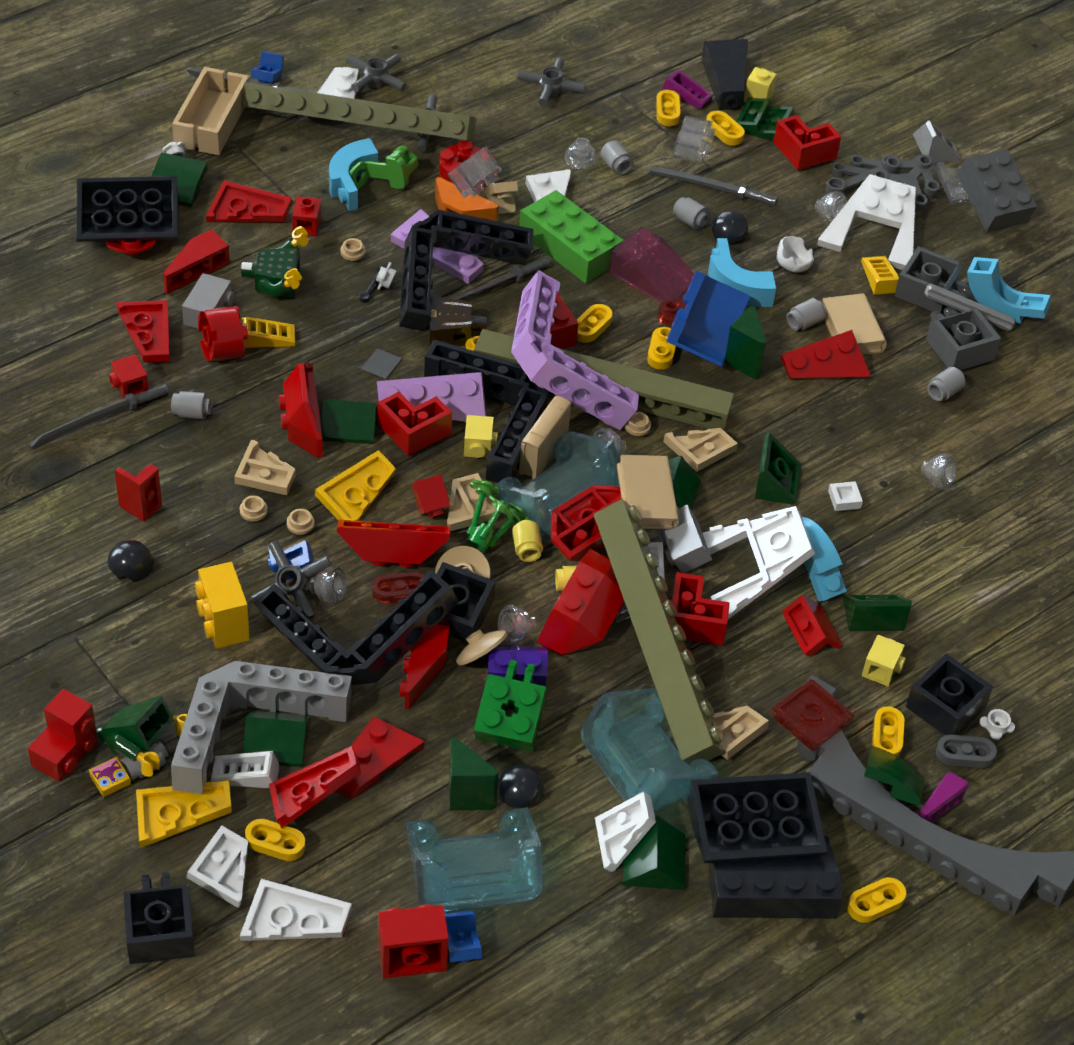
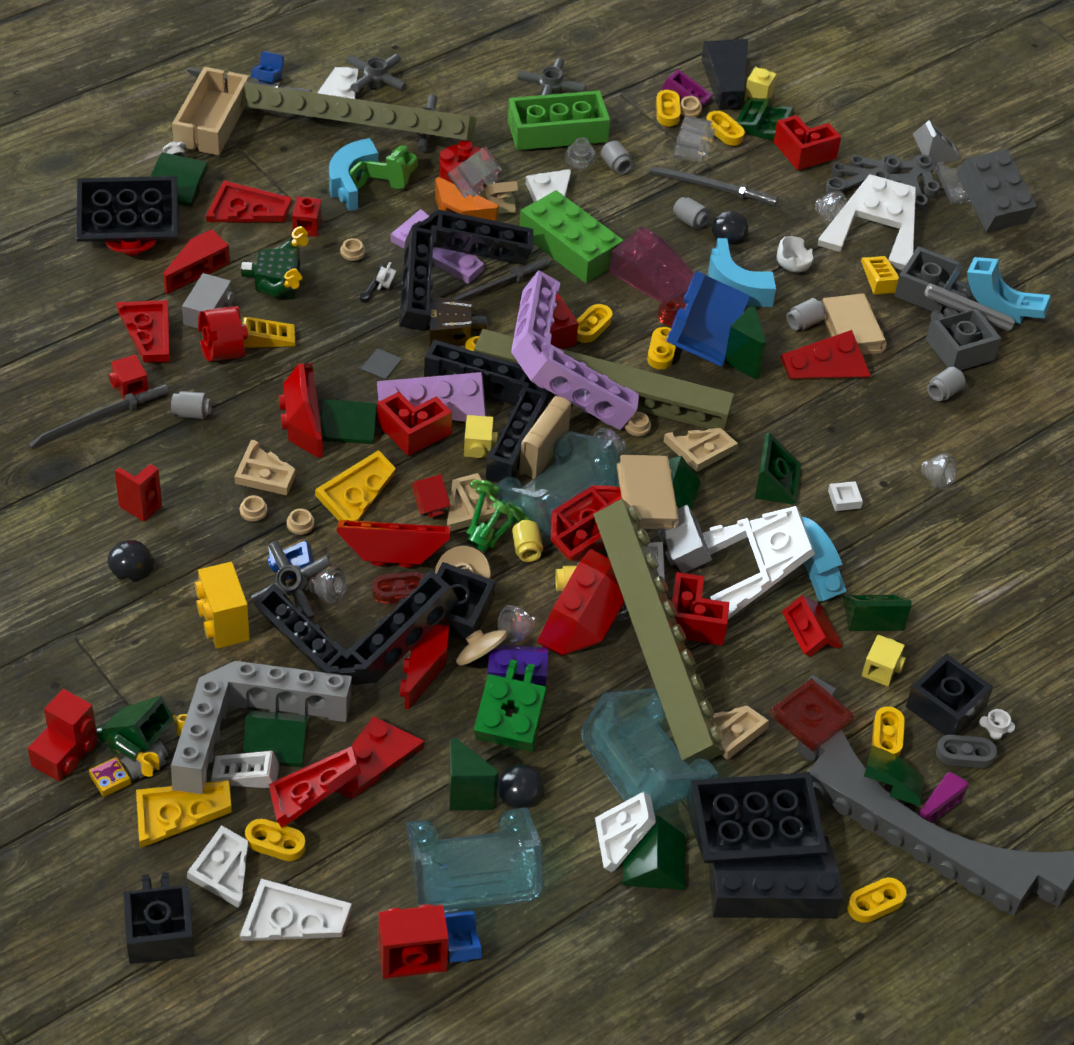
none -> bright green brick [507,90,610,150]
none -> tan plate [680,96,702,118]

